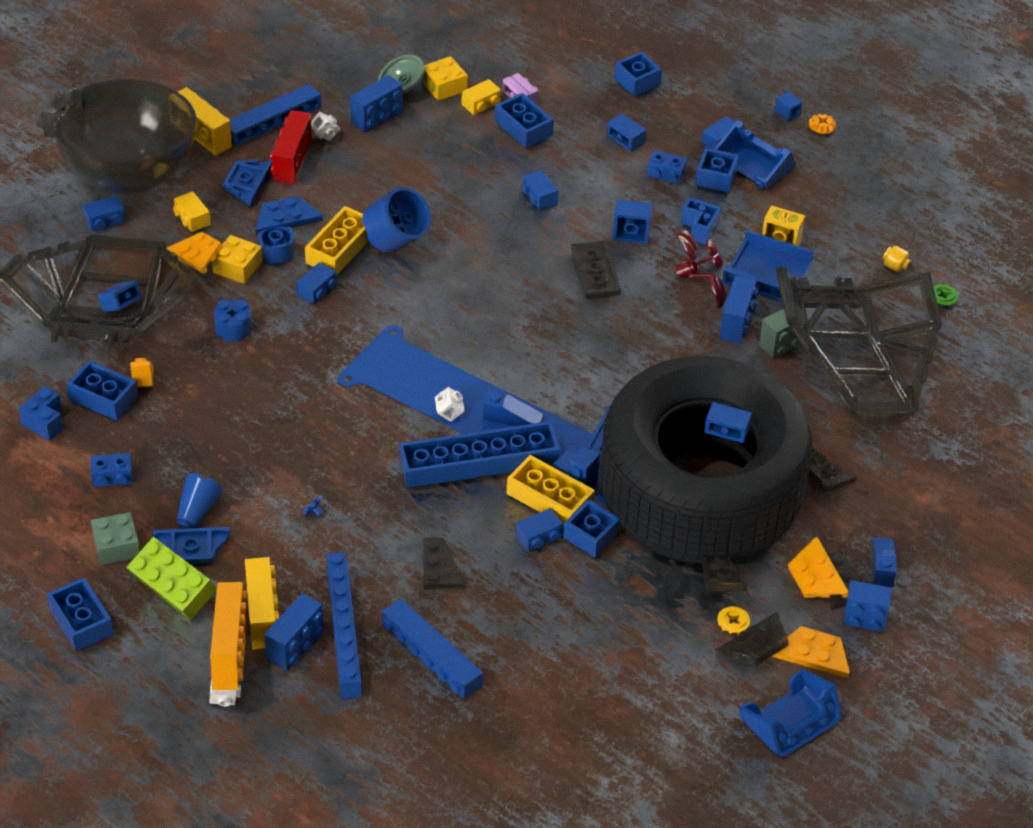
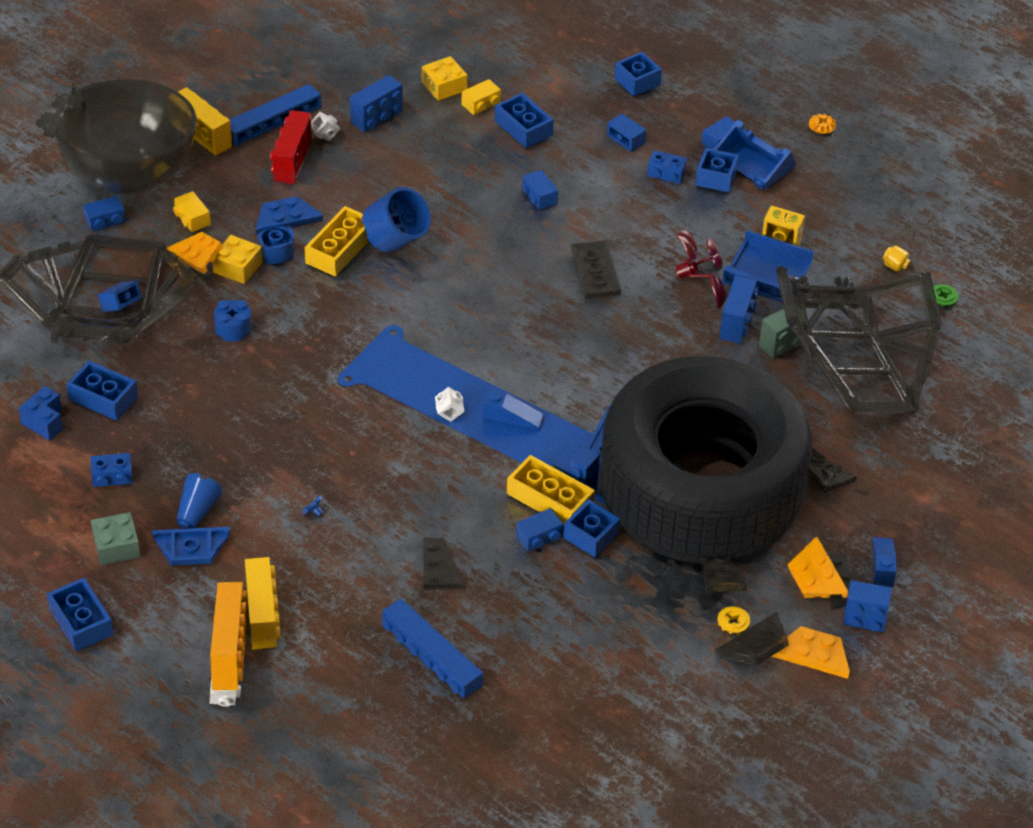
lime brick [126,537,217,620] -> none
light orange slope [130,358,154,388] -> none
blue wing [223,158,273,207] -> none
blue brick [264,594,324,671] -> none
blue brick [296,262,337,305] -> none
blue brick [326,552,362,699] -> none
sand green dish [378,54,425,94] -> none
blue brick [399,421,560,488] -> none
lavender brick [502,73,539,104] -> none
blue brick [613,200,652,244] -> none
blue brick [681,197,722,245] -> none
blue brick [704,402,752,443] -> none
blue windscreen [738,669,841,757] -> none
blue brick [775,92,802,121] -> none

